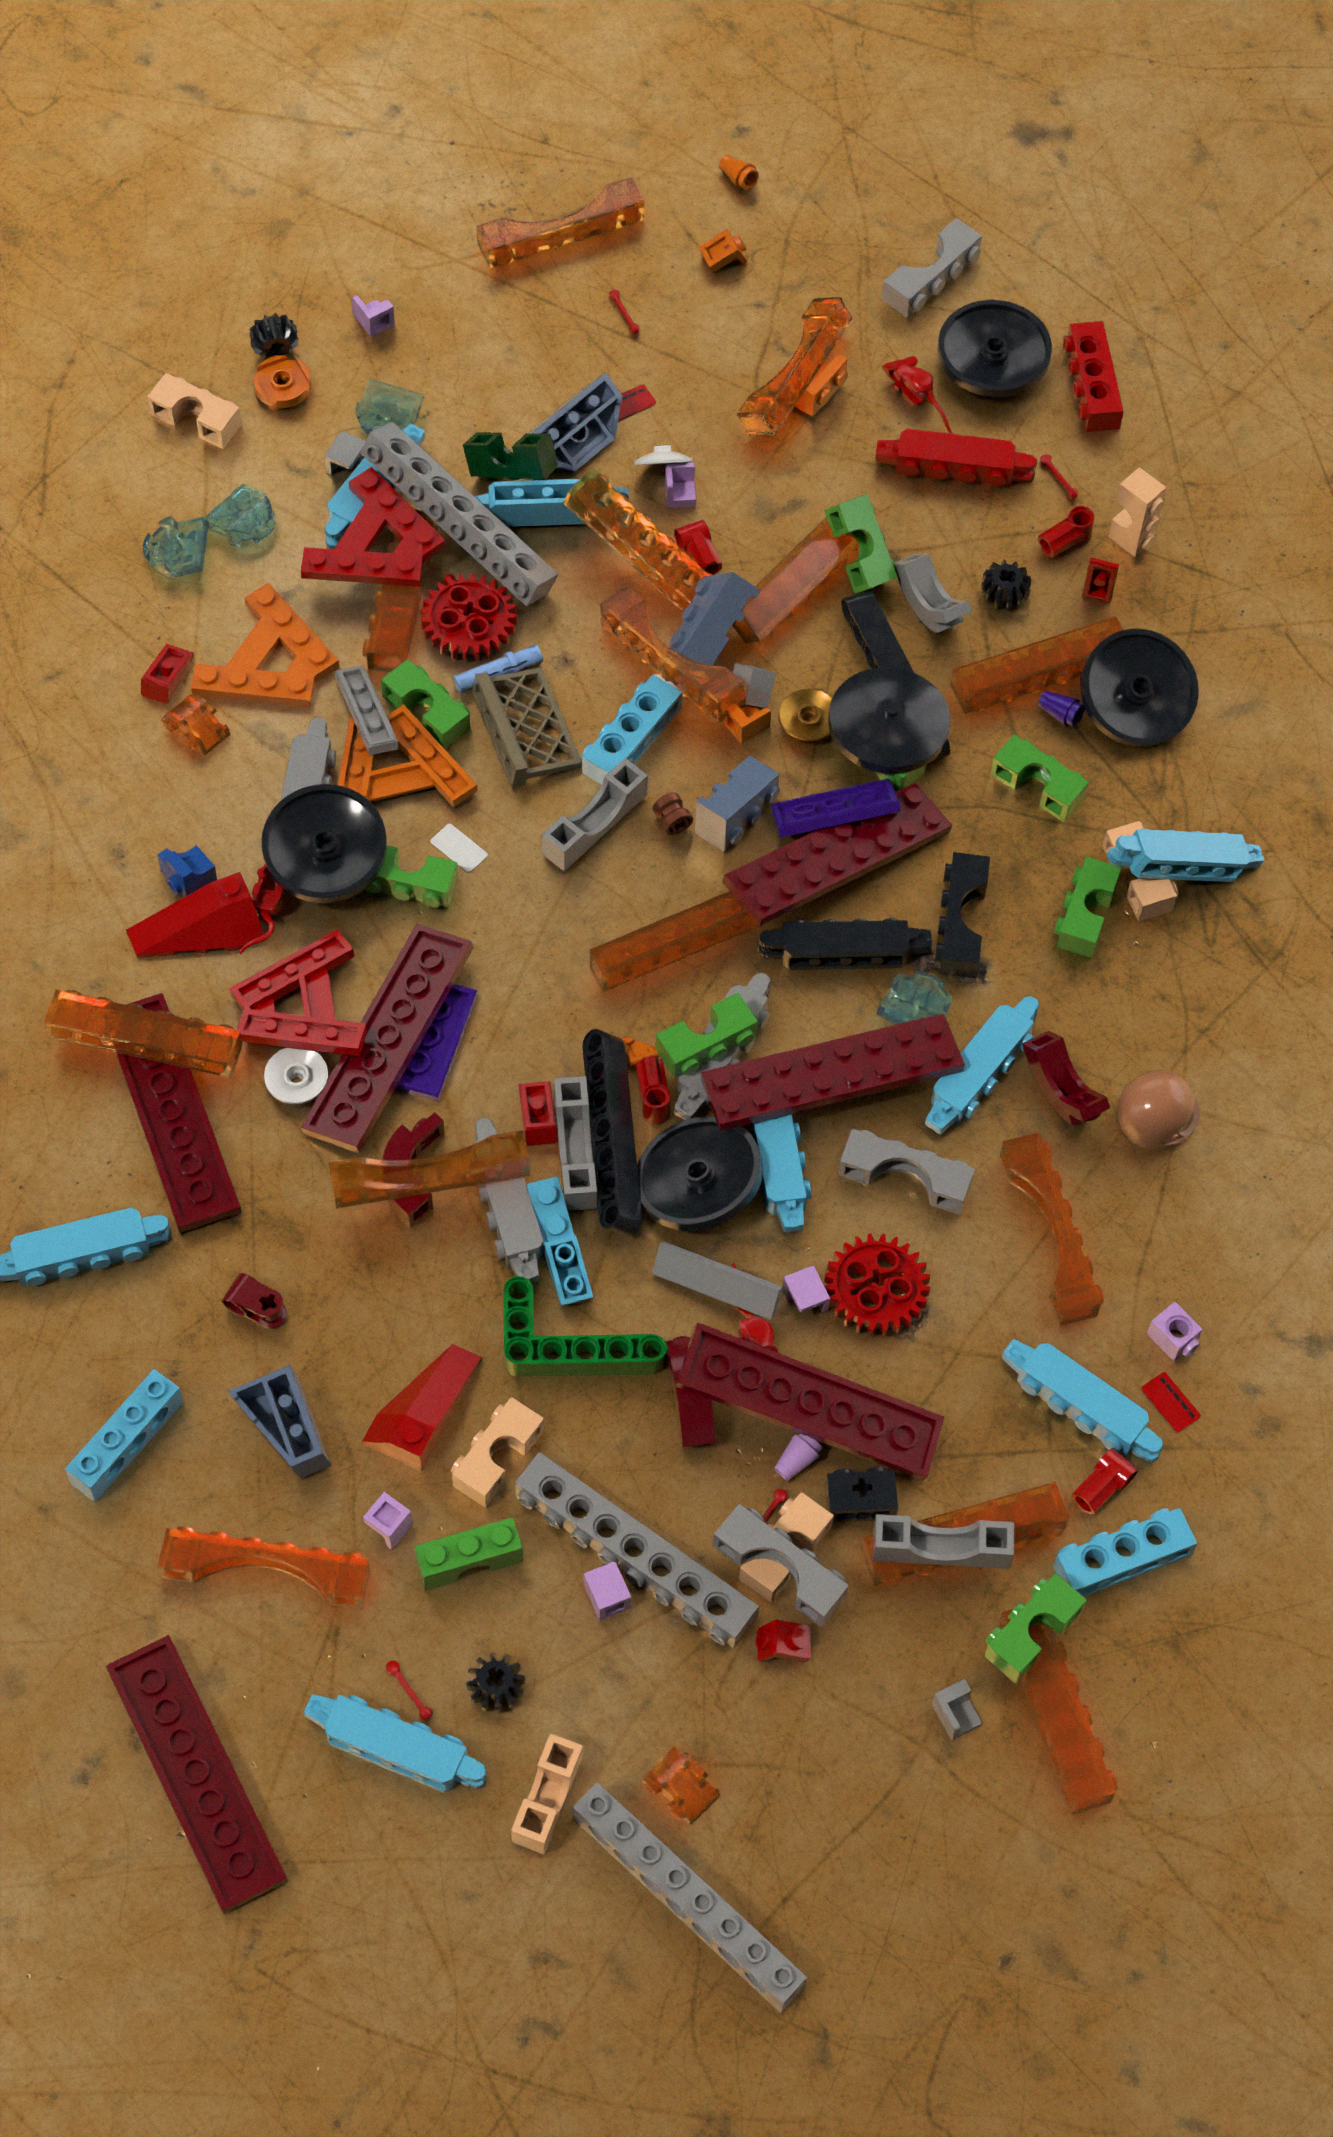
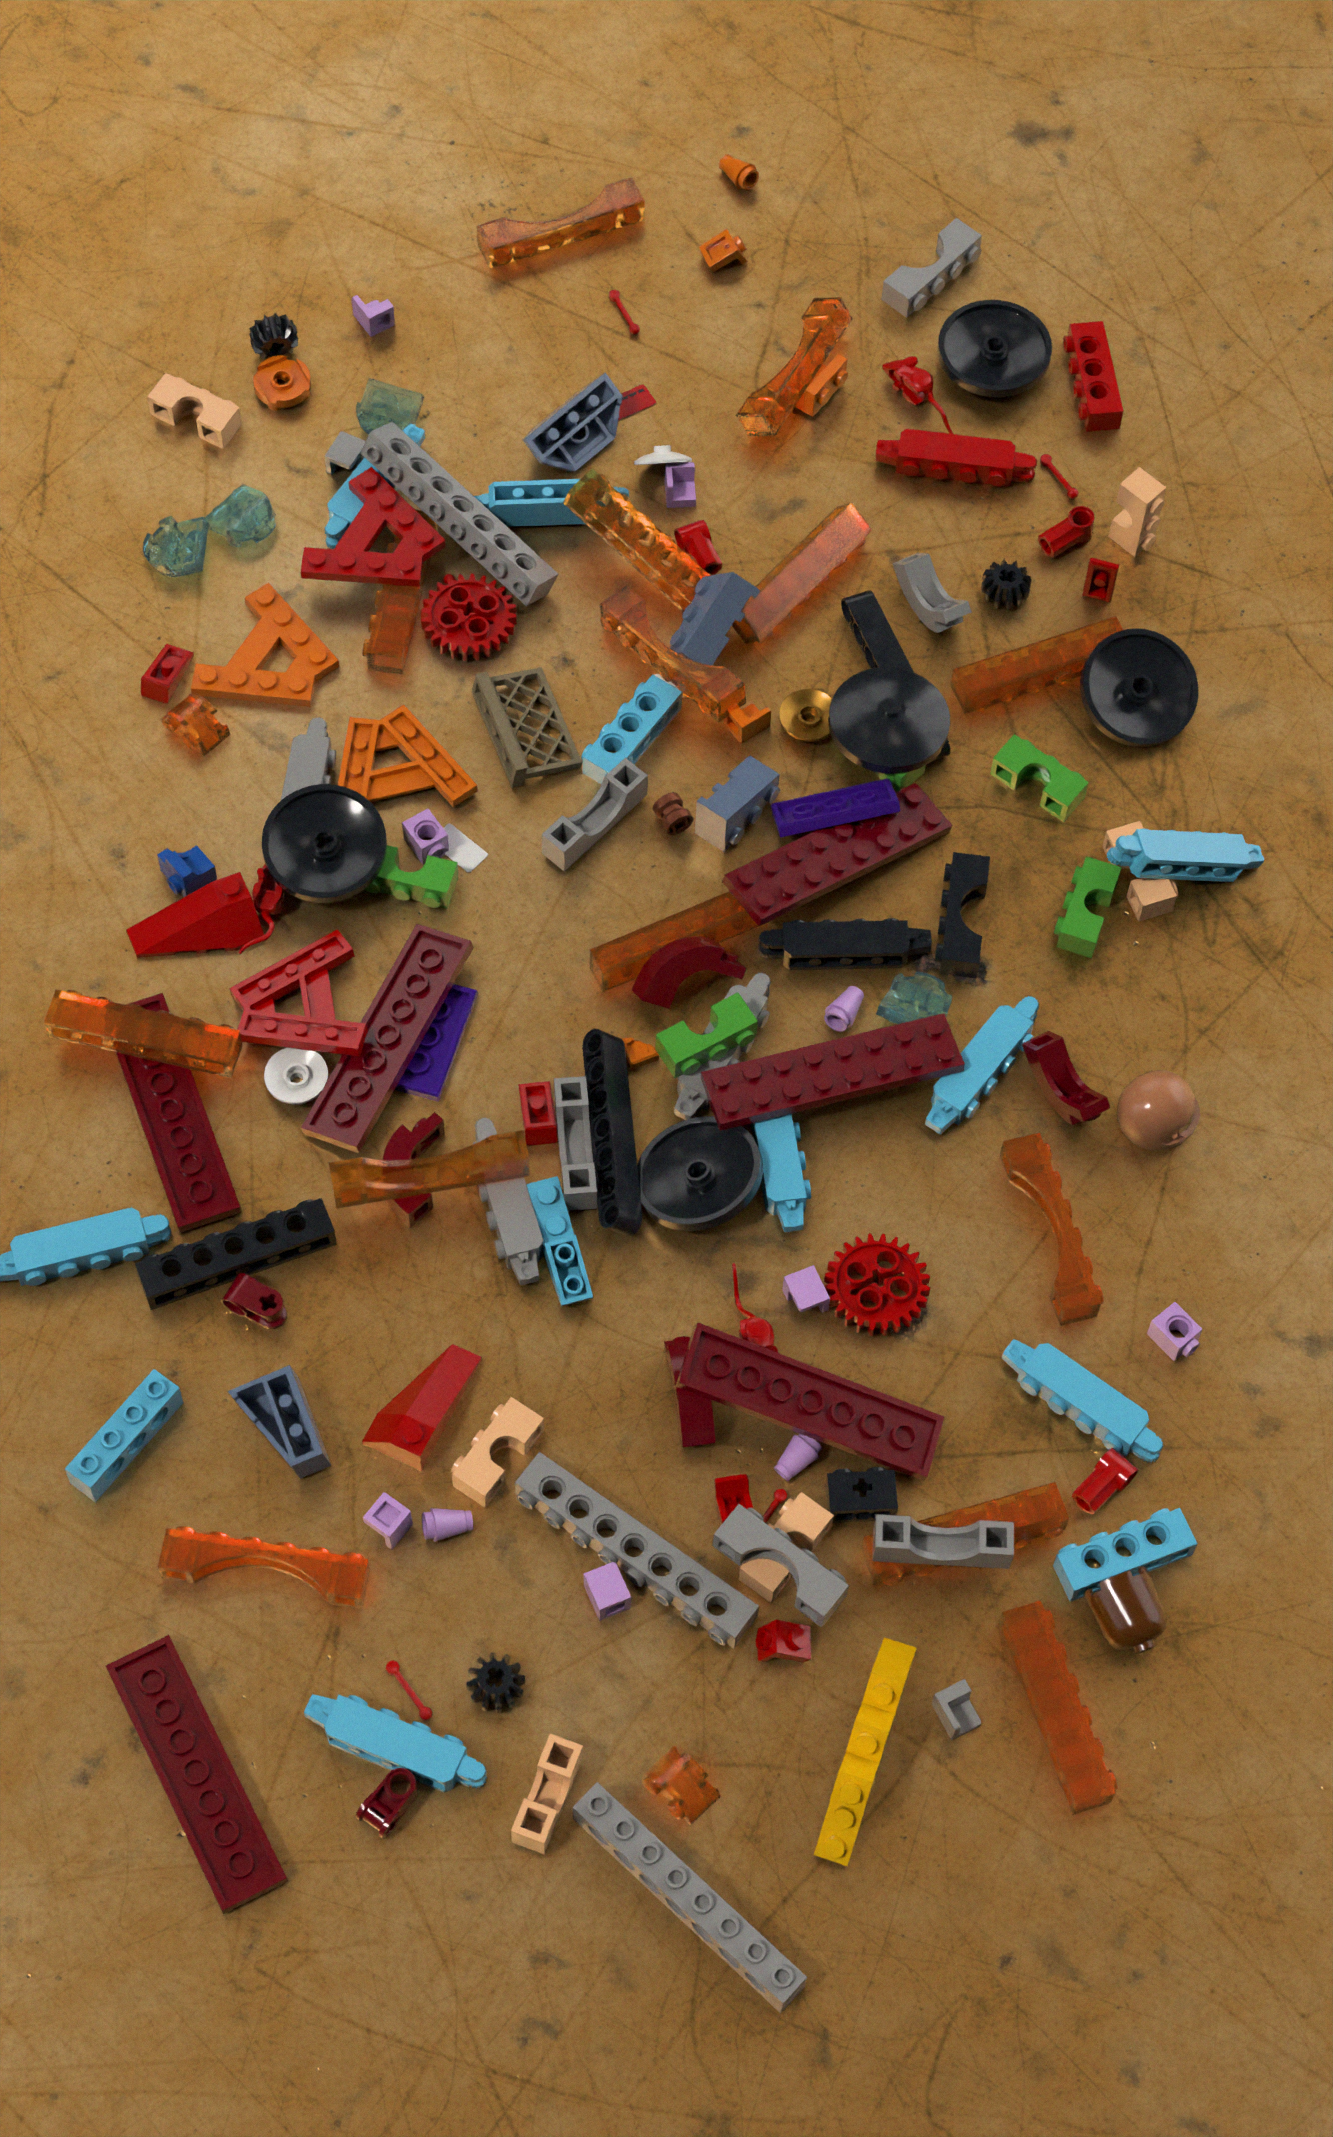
light grey tile [335,665,398,755] -> none
bright green arch [381,659,470,750] -> none
bright green arch [414,1517,523,1591] -> none
light blue pin [453,644,543,694] -> none
dark green arch [463,432,558,481] -> none
green beam [503,1276,667,1377] -> none
red piece [636,1056,671,1124] -> none
light grey tile [652,1241,782,1320] -> none
light grey panel [727,663,776,708] -> none
bright green arch [824,494,898,594] -> none
light grey arch [838,1129,975,1215] -> none
bright green arch [984,1573,1087,1684] -> none
dark purple cone [1038,690,1085,727] -> none
red sticker [1141,1372,1201,1432] -> none
none -> black brick [135,1198,337,1310]
none -> dark red piece [355,1768,418,1839]
none -> lavender brick [402,809,449,865]
none -> lavender cone [422,1508,473,1542]
none -> dark red arch [632,936,747,1009]
none -> red bracket [714,1474,754,1525]
none -> yellow arch [814,1637,917,1866]
none -> lavender cone [824,986,864,1032]
none -> reddish brown cylinder [1083,1566,1167,1654]

